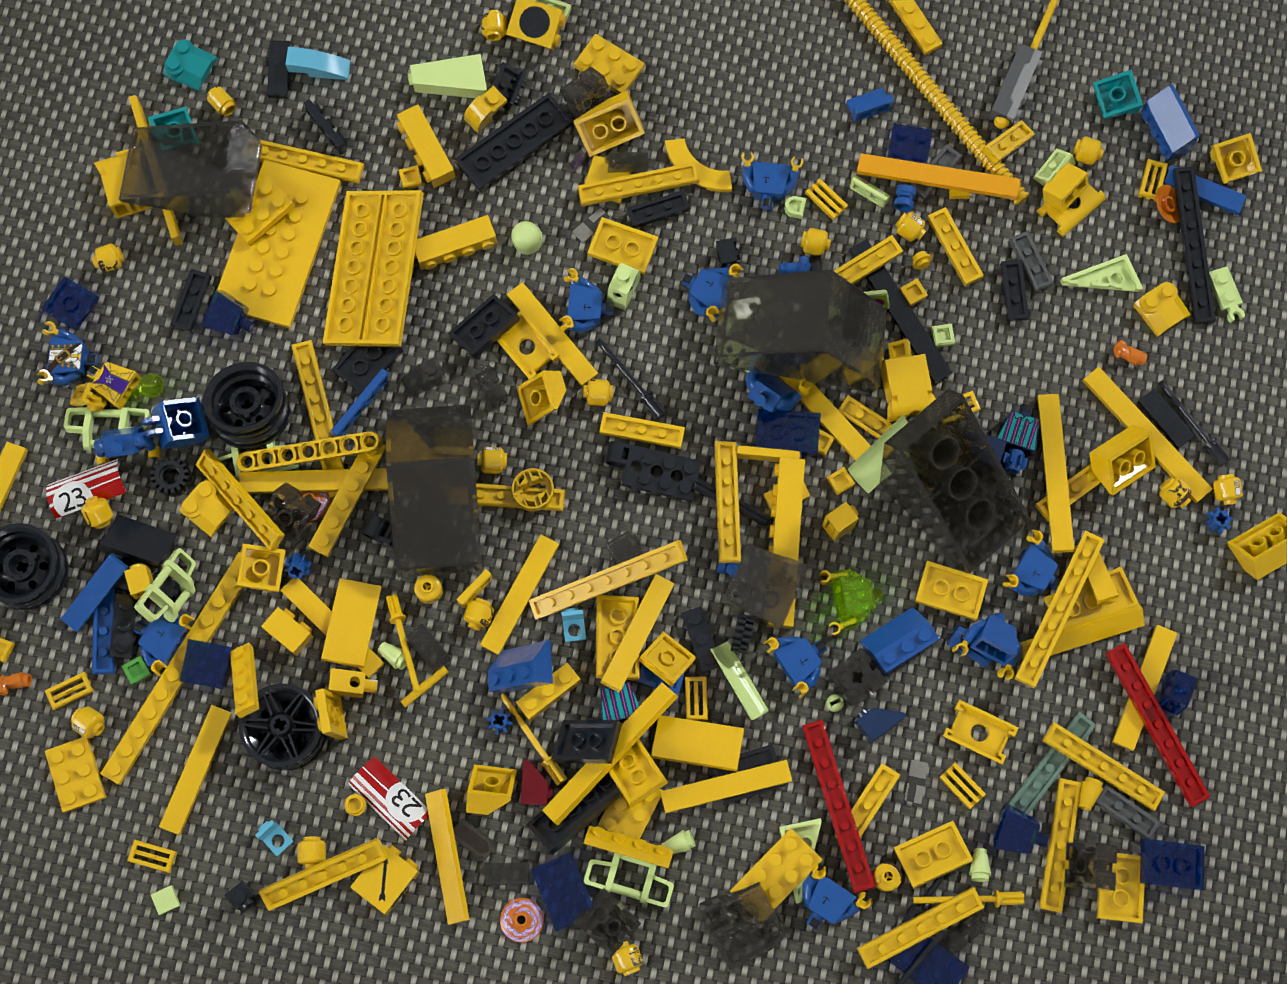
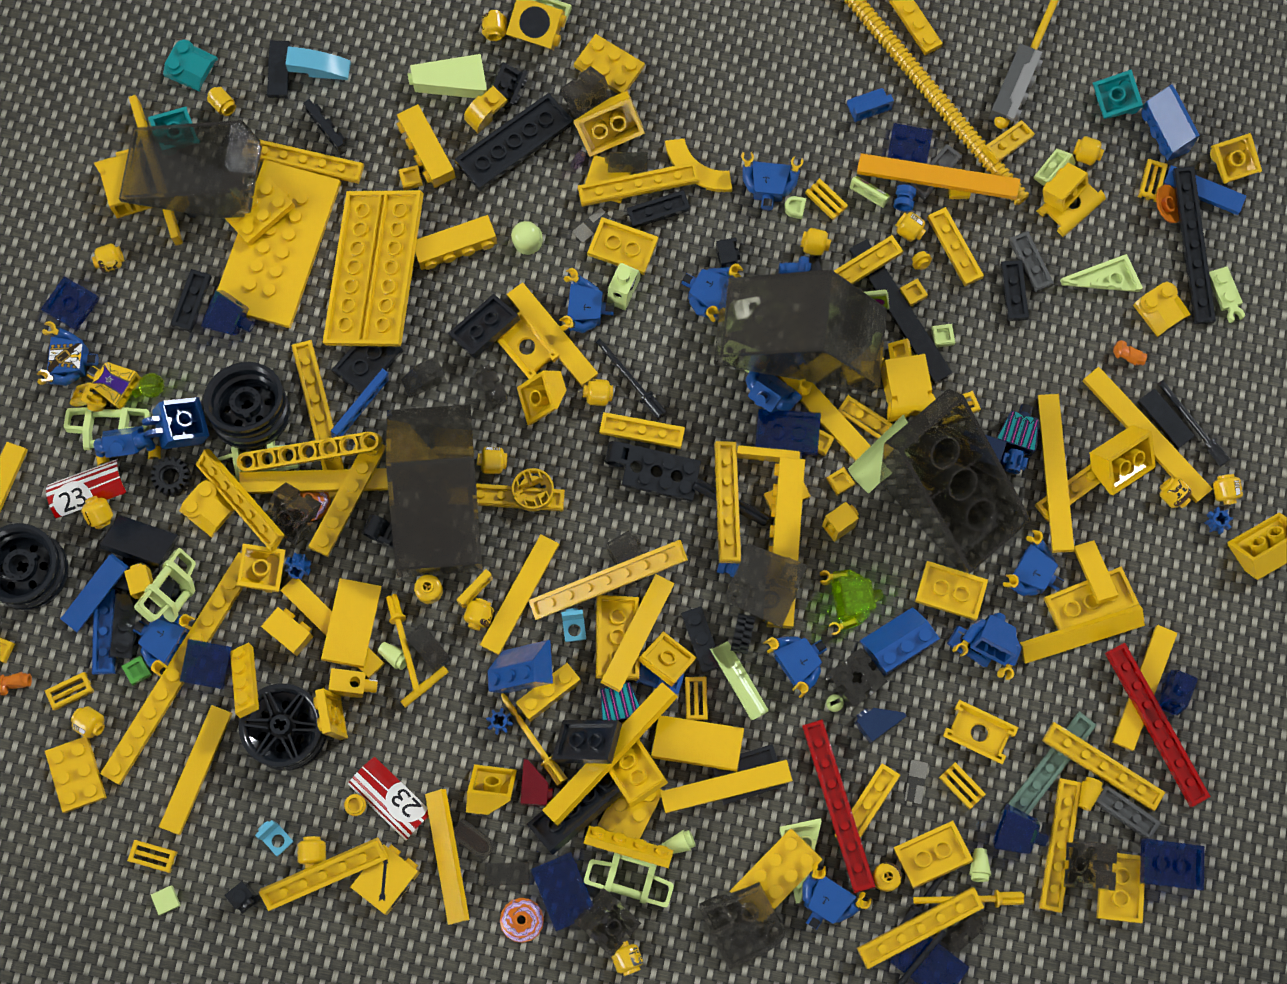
yellow plate [1014,530,1105,688] -> none

